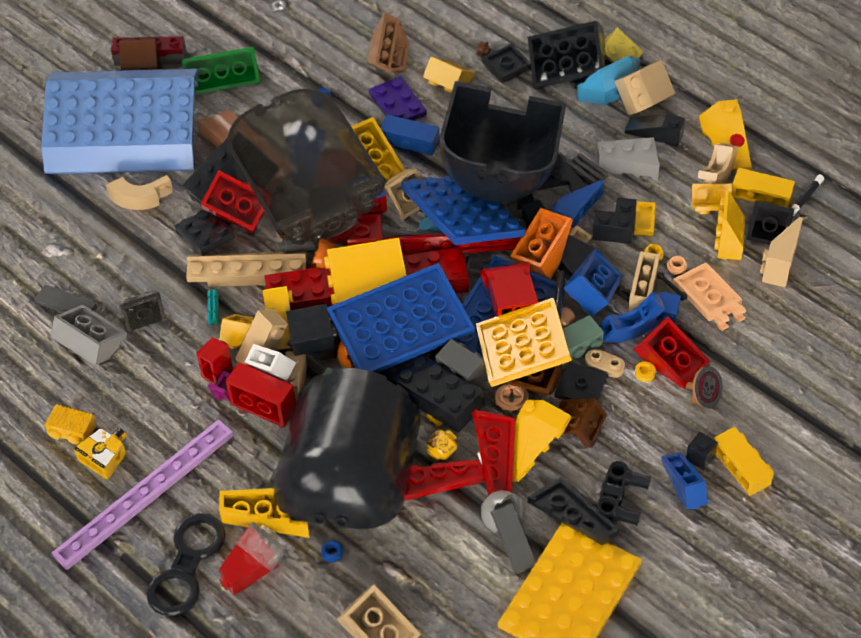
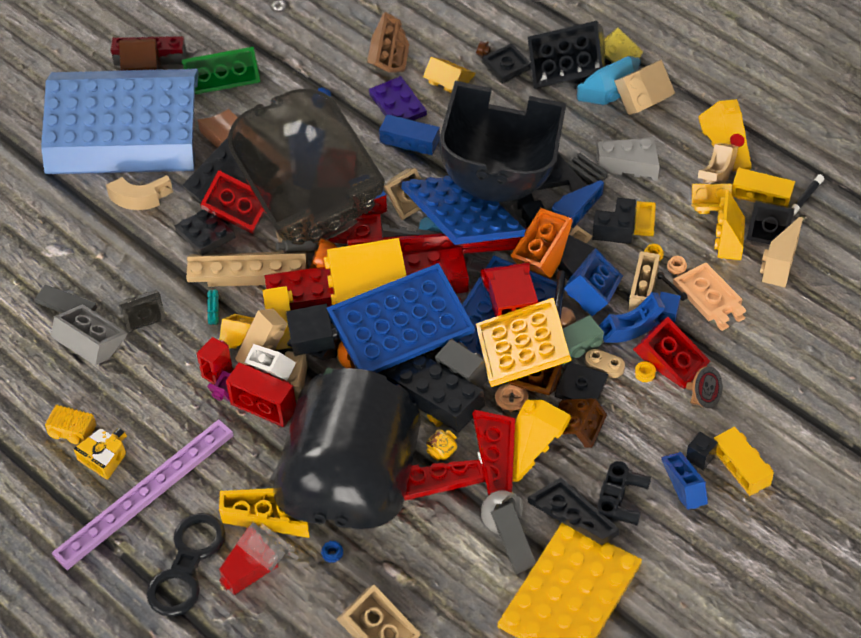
yellow wedge [340,117,405,182] -> none
black slope [624,114,685,147] -> none

